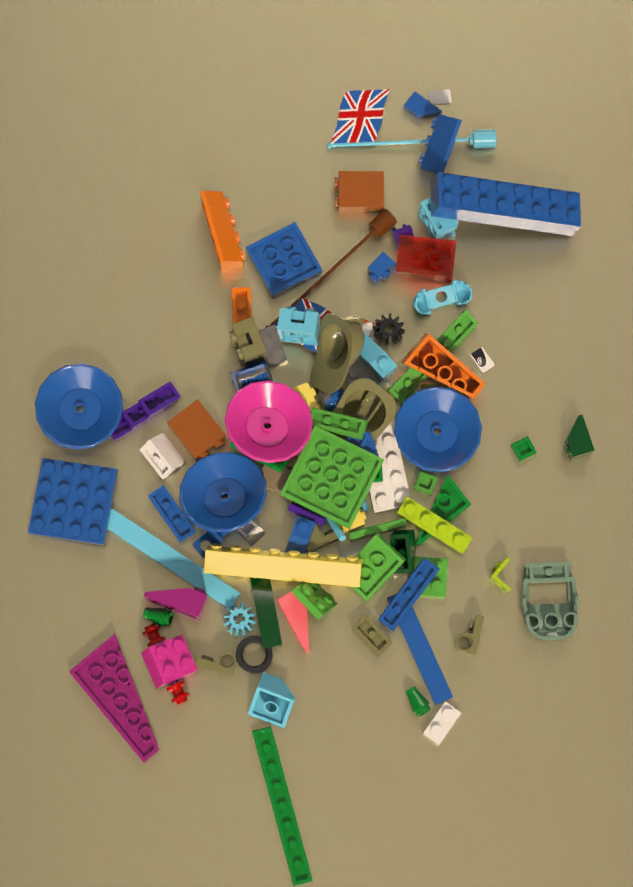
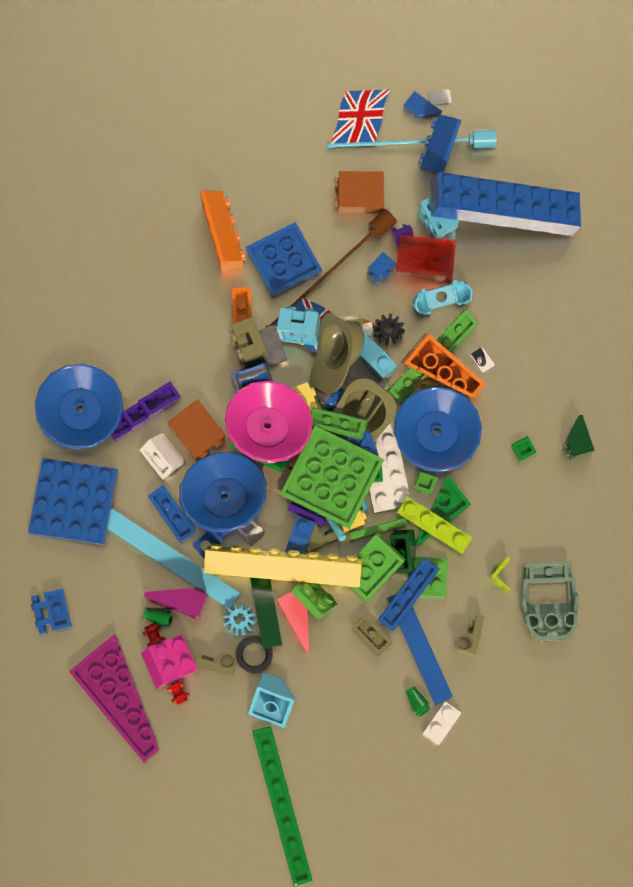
none -> blue plate [31,588,72,635]

